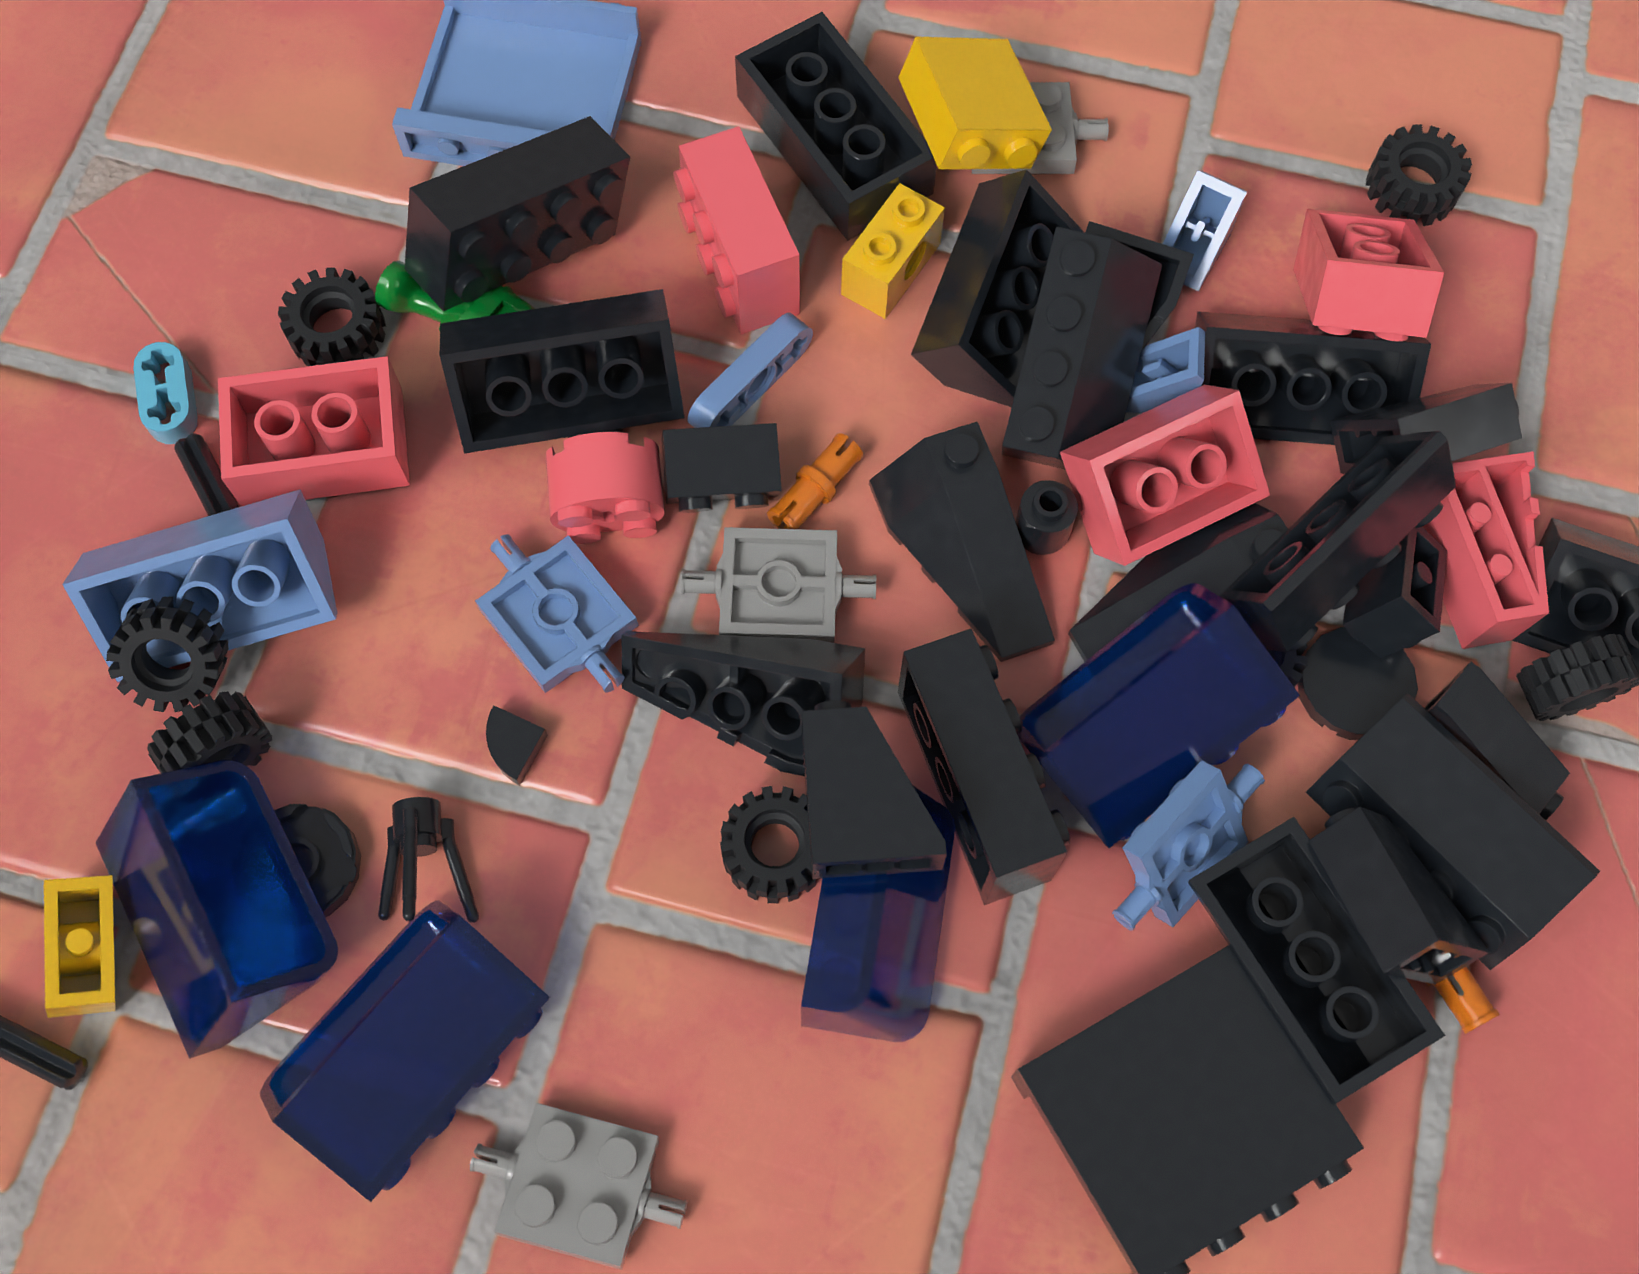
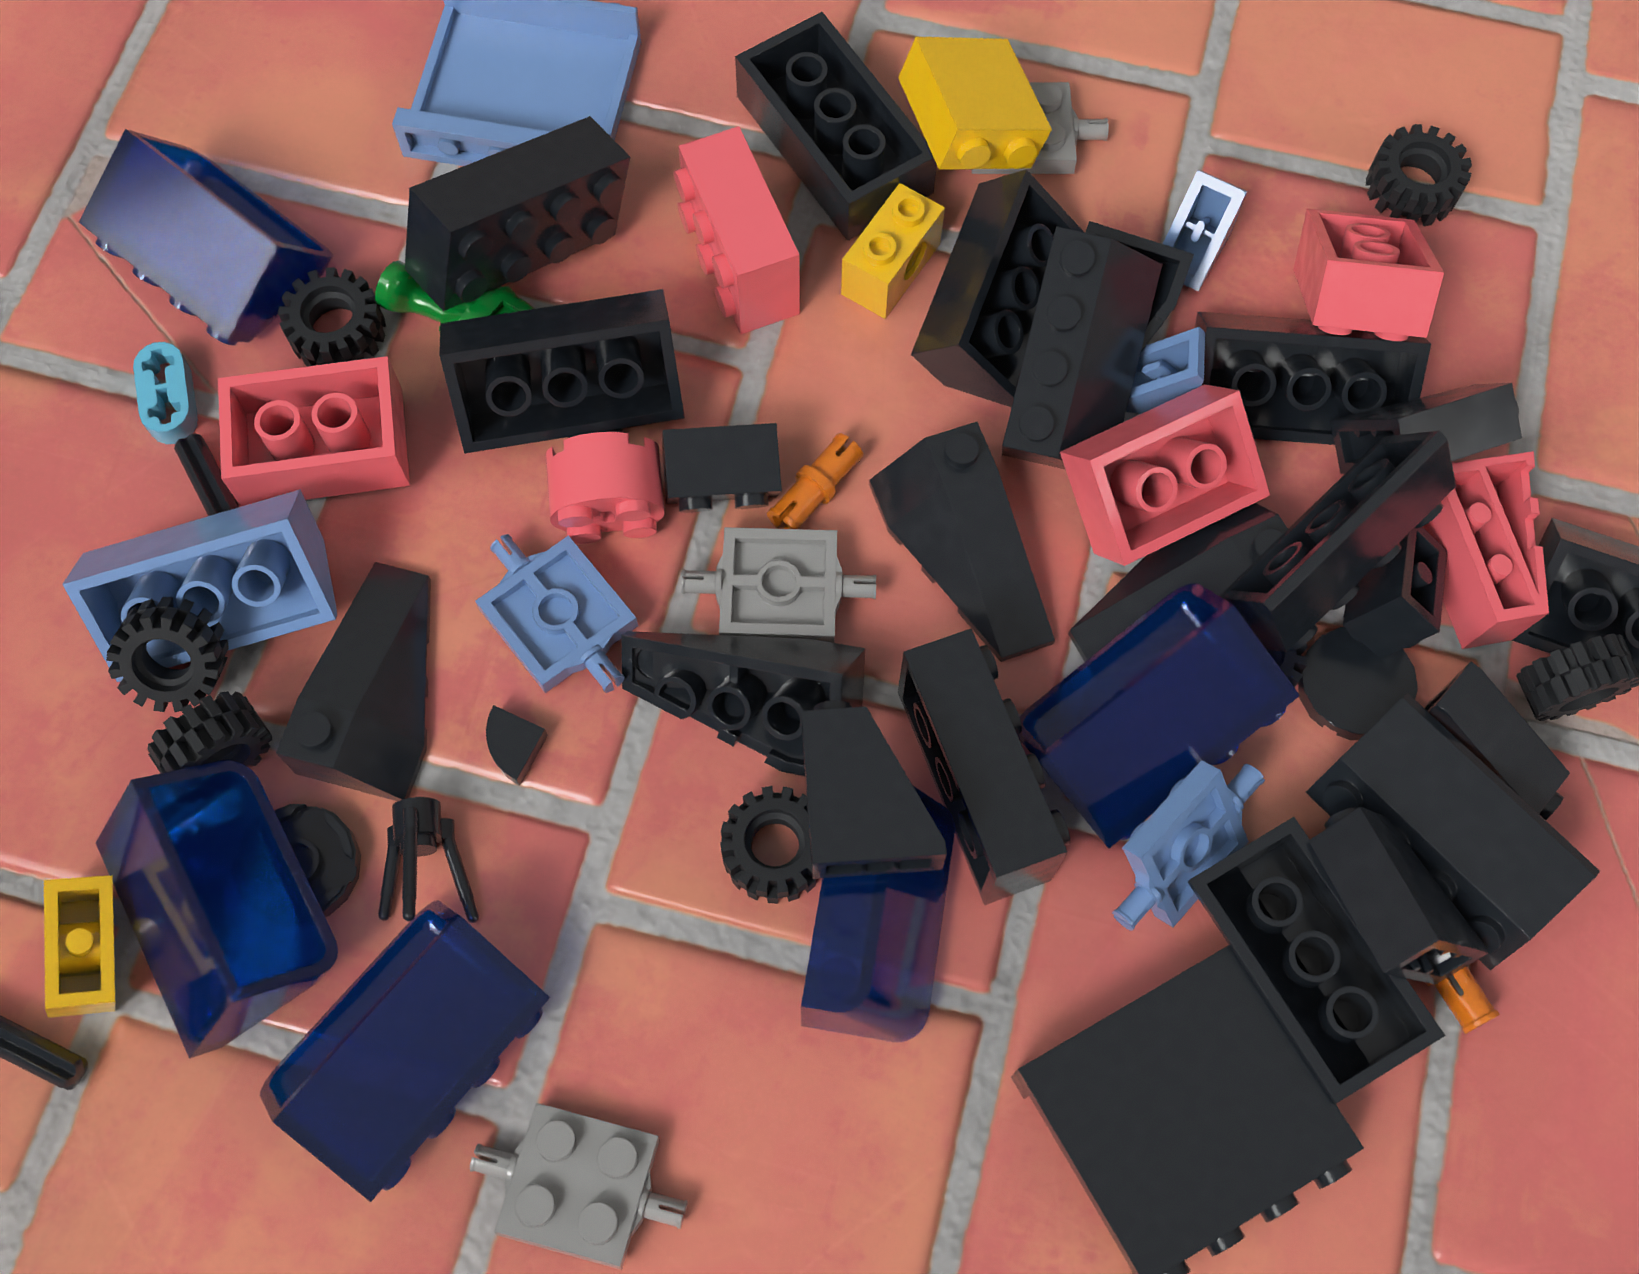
medium blue beam [687,312,813,428] -> none
black brick [1015,480,1078,555] -> none
none -> clear blue windscreen [79,129,333,346]
none -> black wedge [276,562,431,801]

